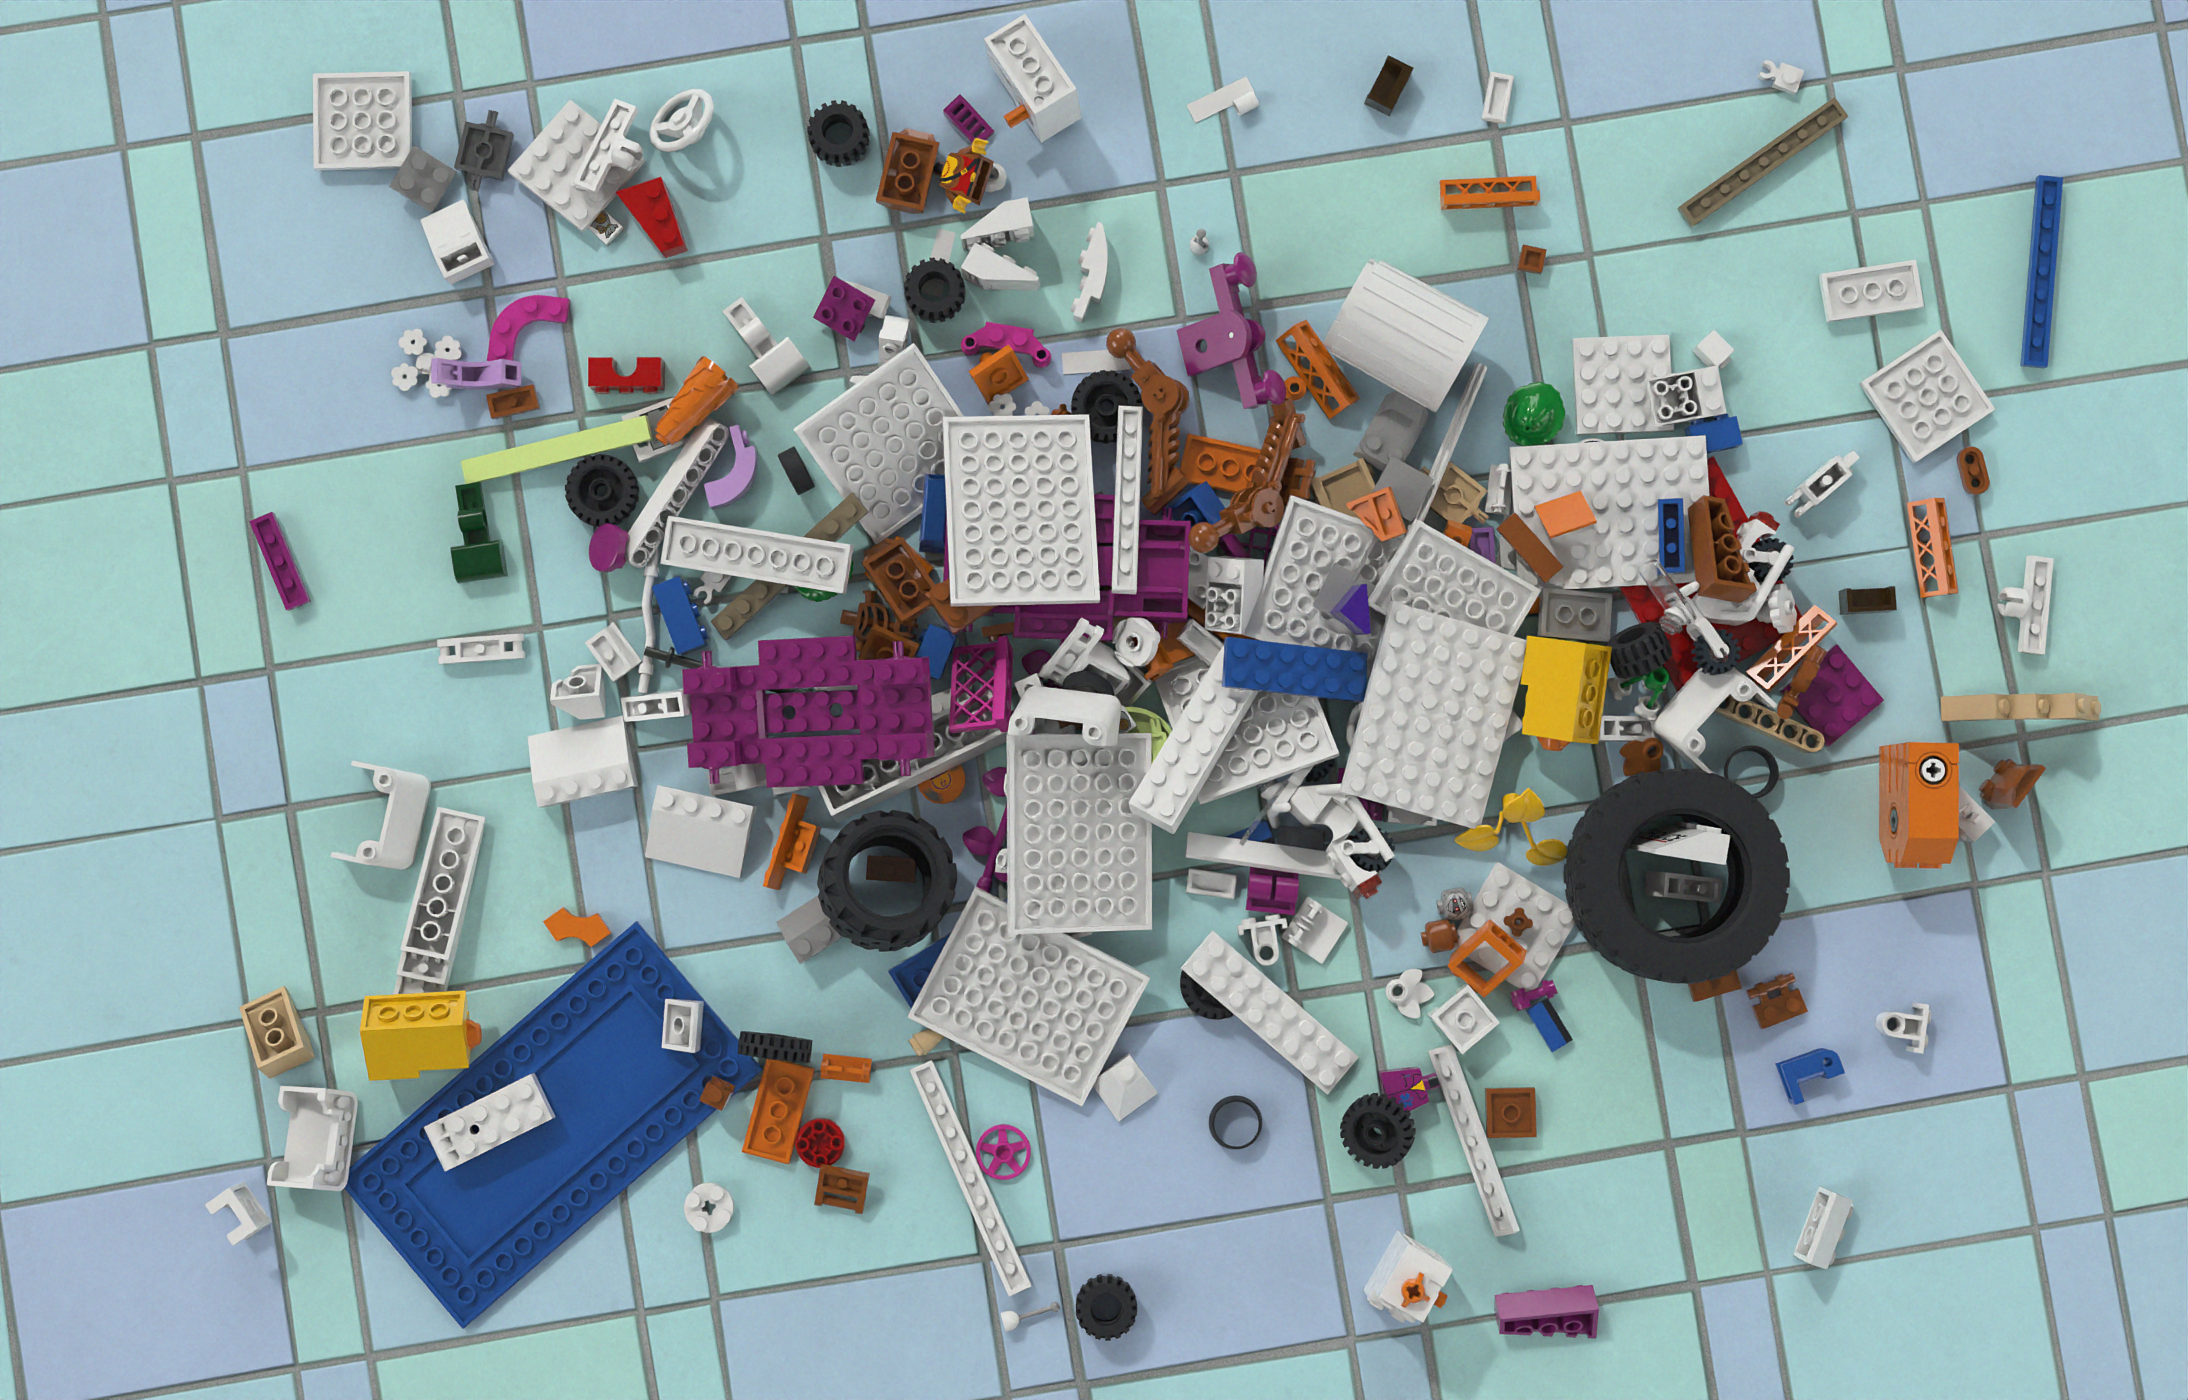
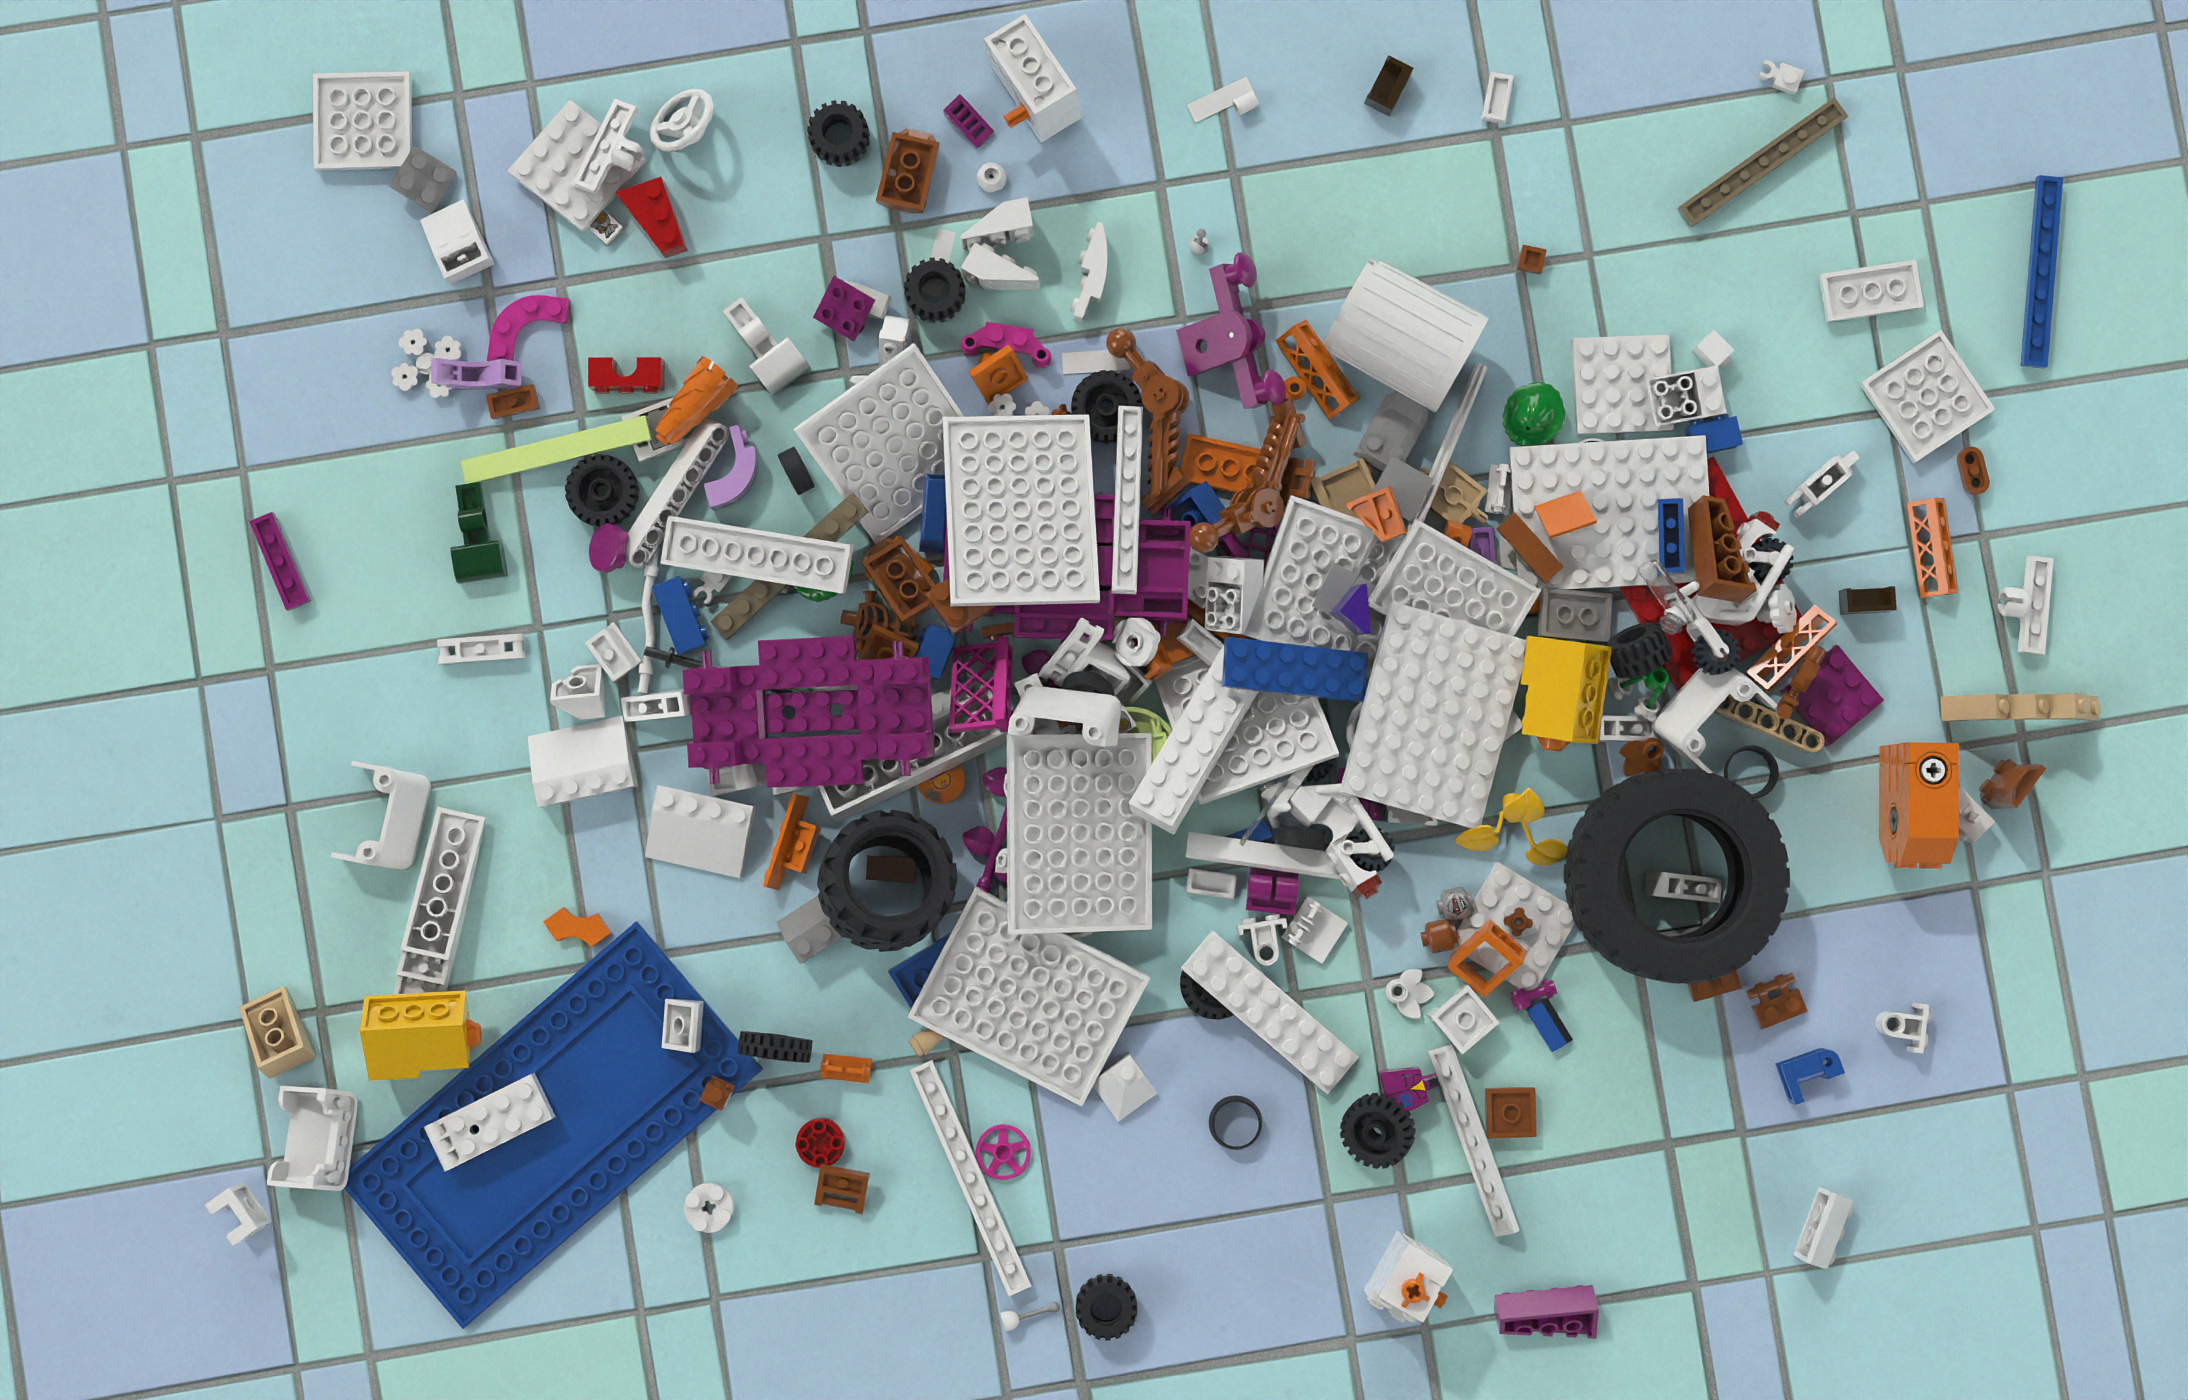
dark grey plate [454,110,514,192] -> none
orange tile [742,1059,815,1164] -> none
torso [934,138,994,214] -> none
orange fence [1439,176,1540,210] -> none
white slope [1628,821,1730,865] -> none

